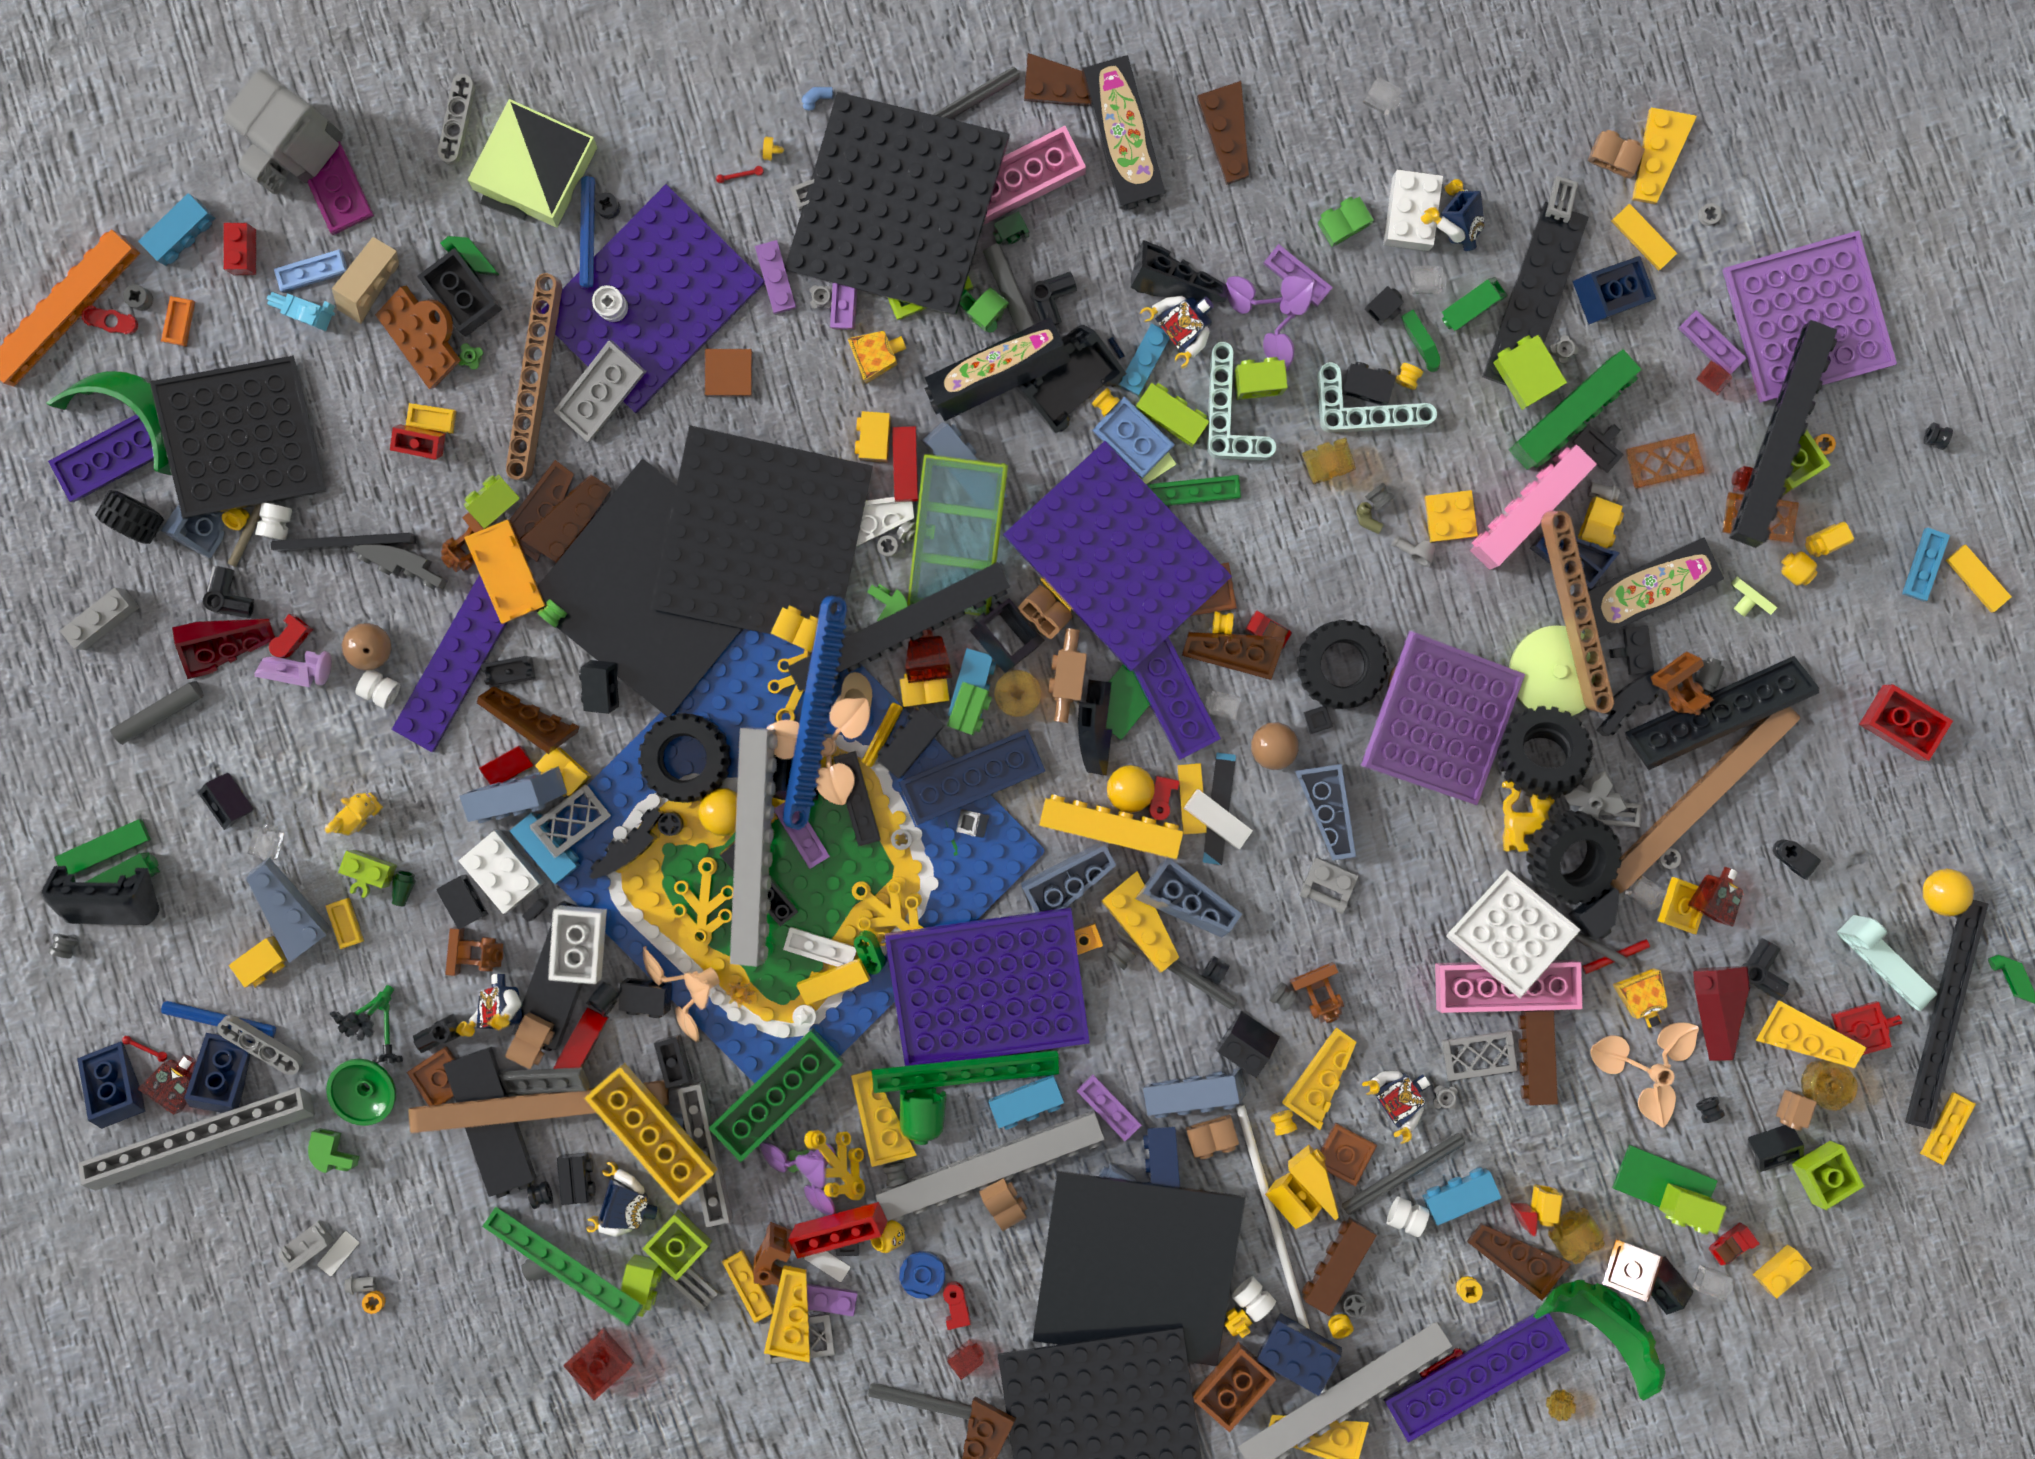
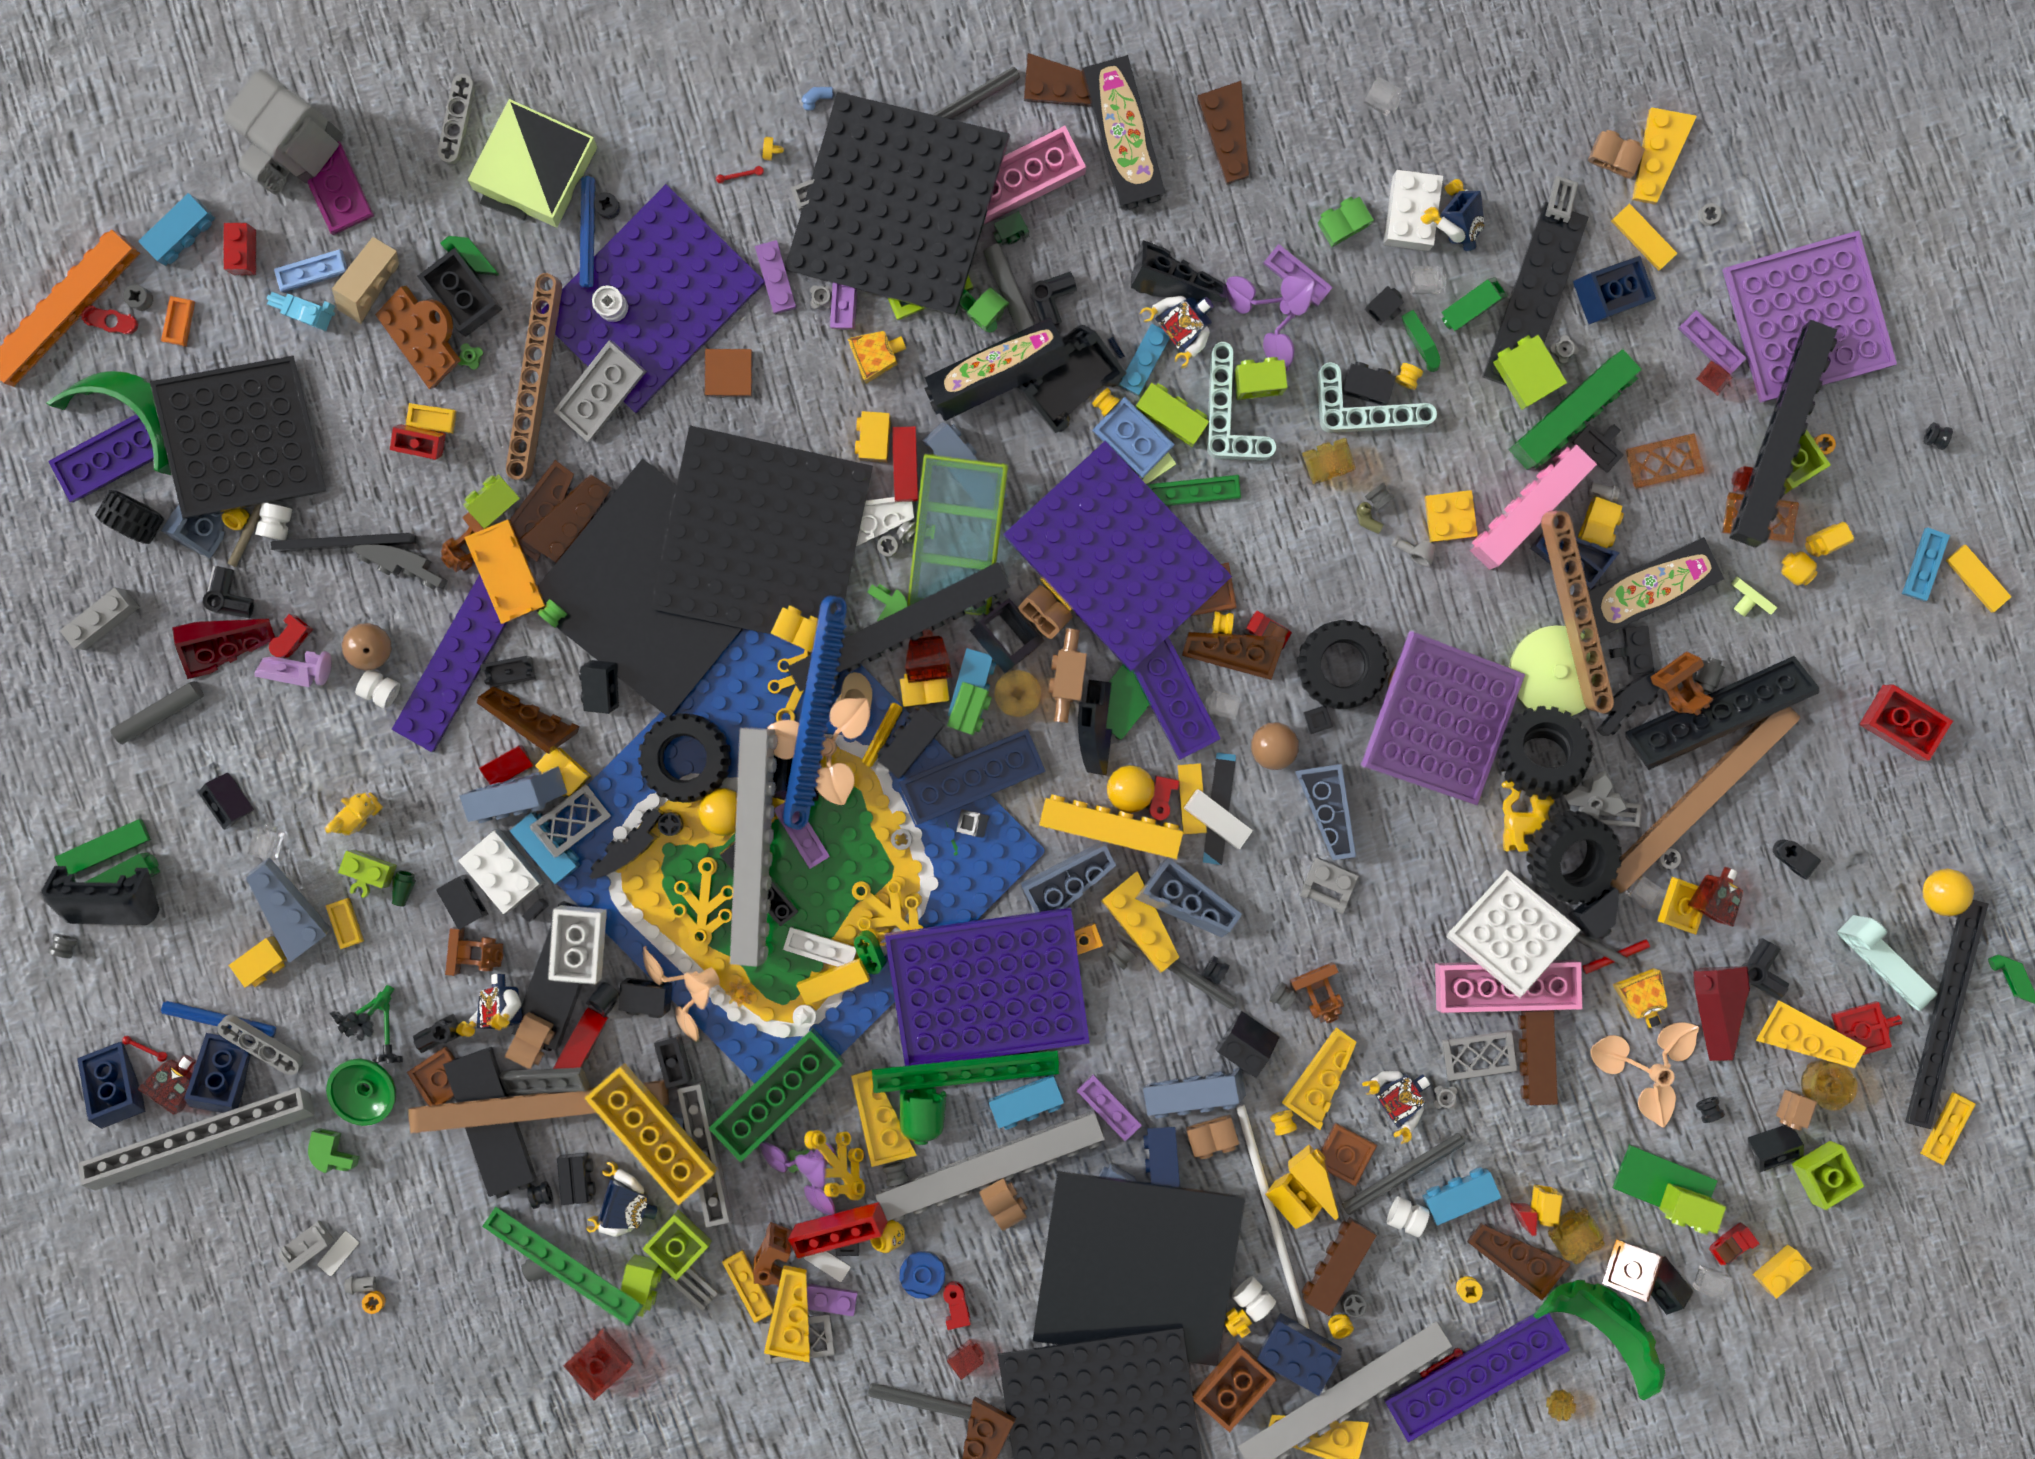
black tile [833,751,881,847] -> none

